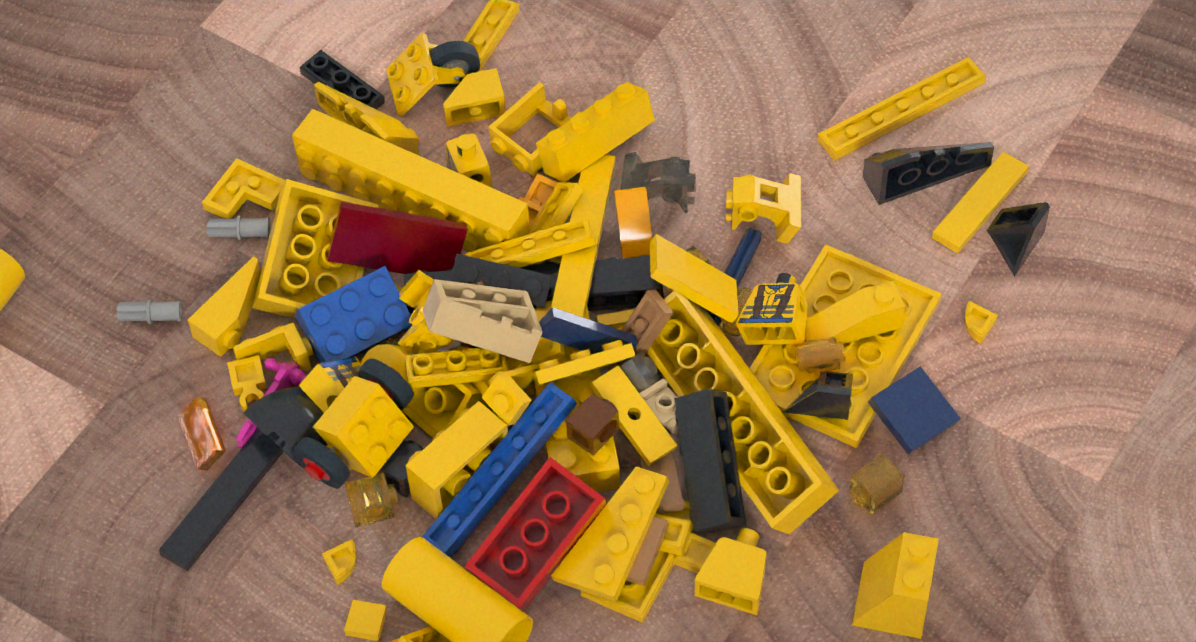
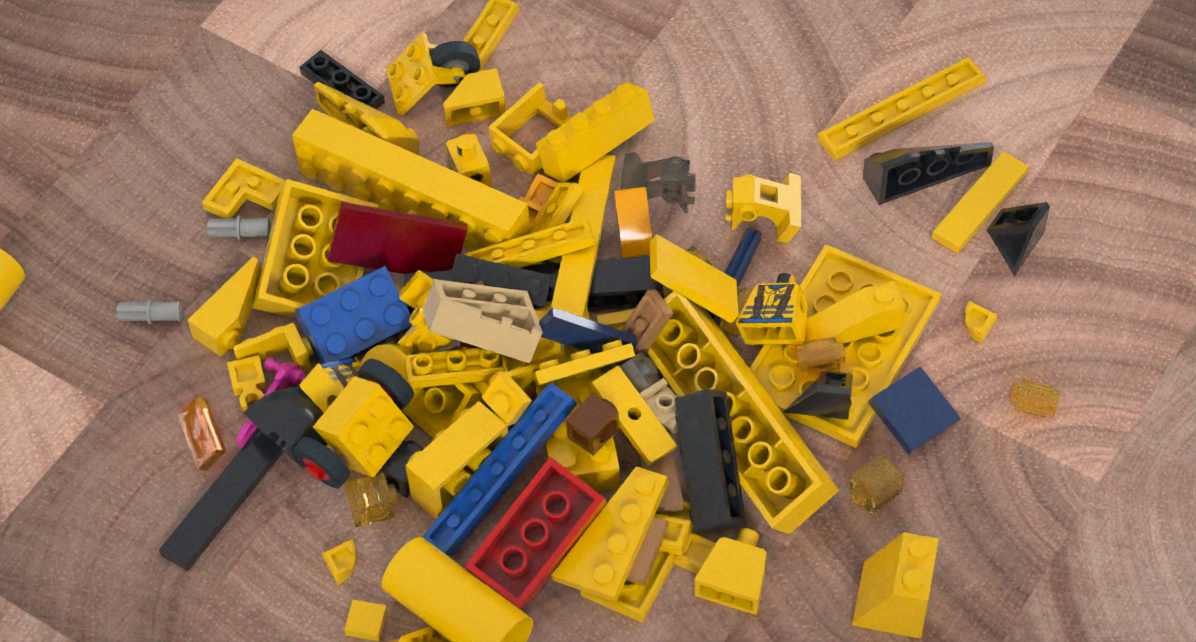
none -> clear yellow brick [1009,378,1060,418]

